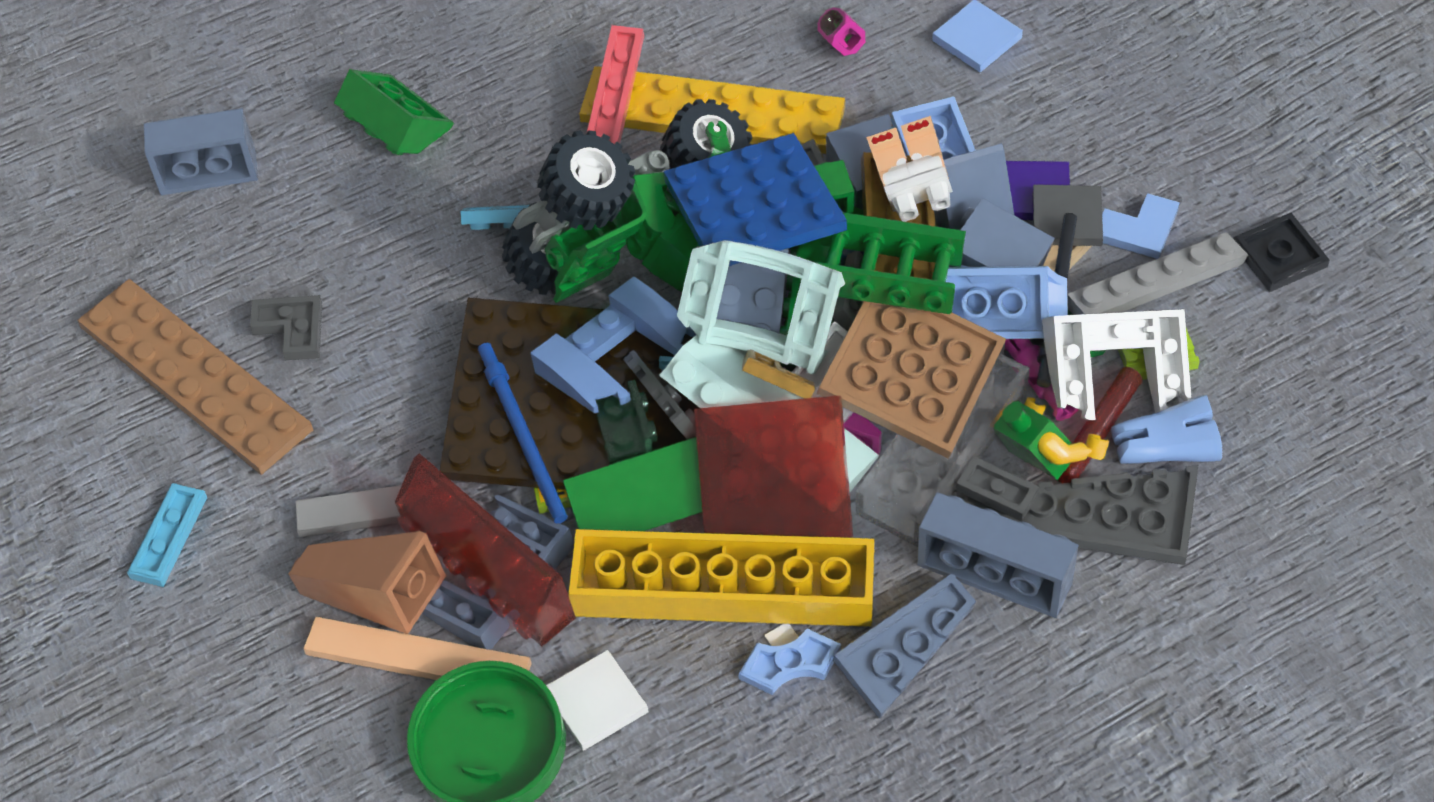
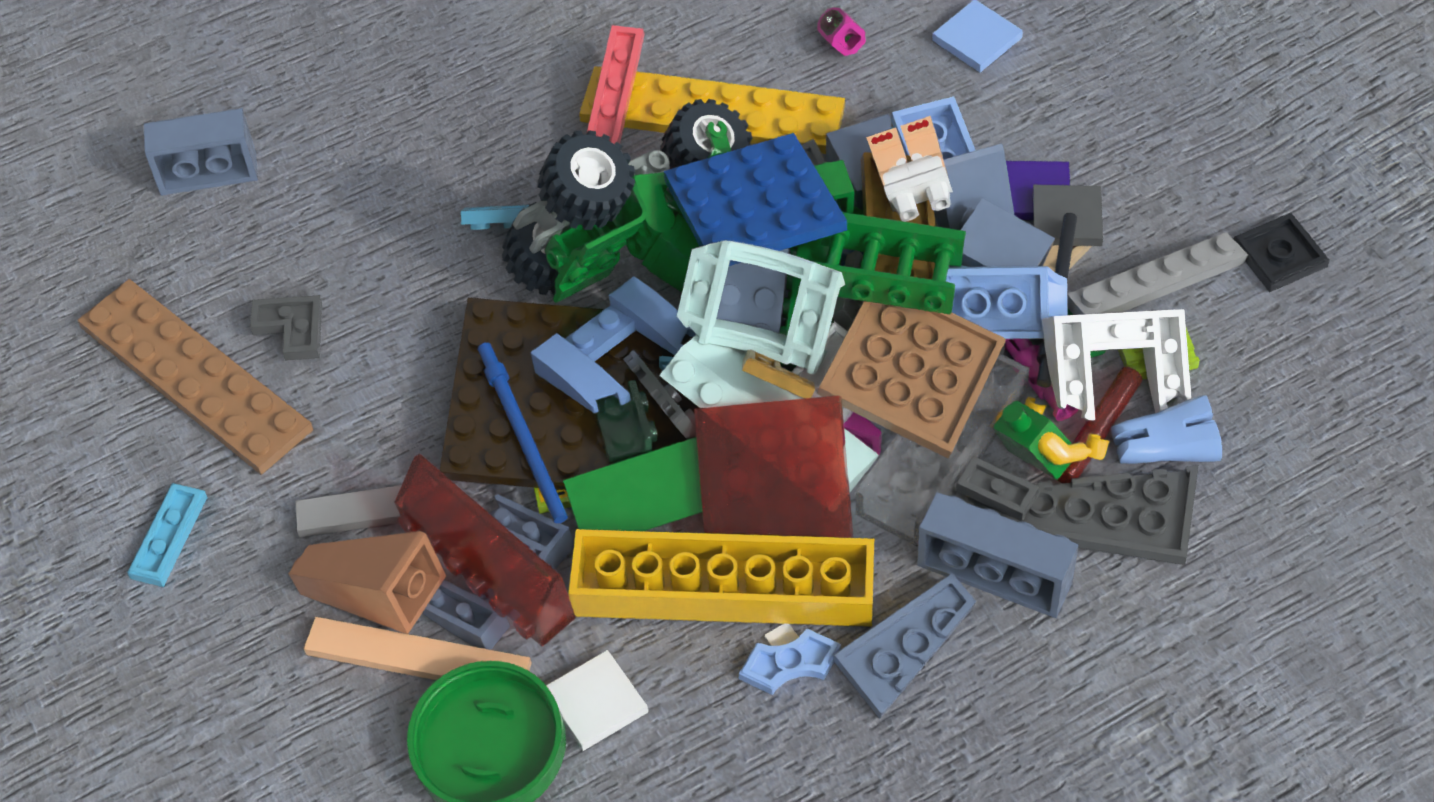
green slope [334,69,454,155] -> none
light blue tile [1102,193,1180,259] -> none

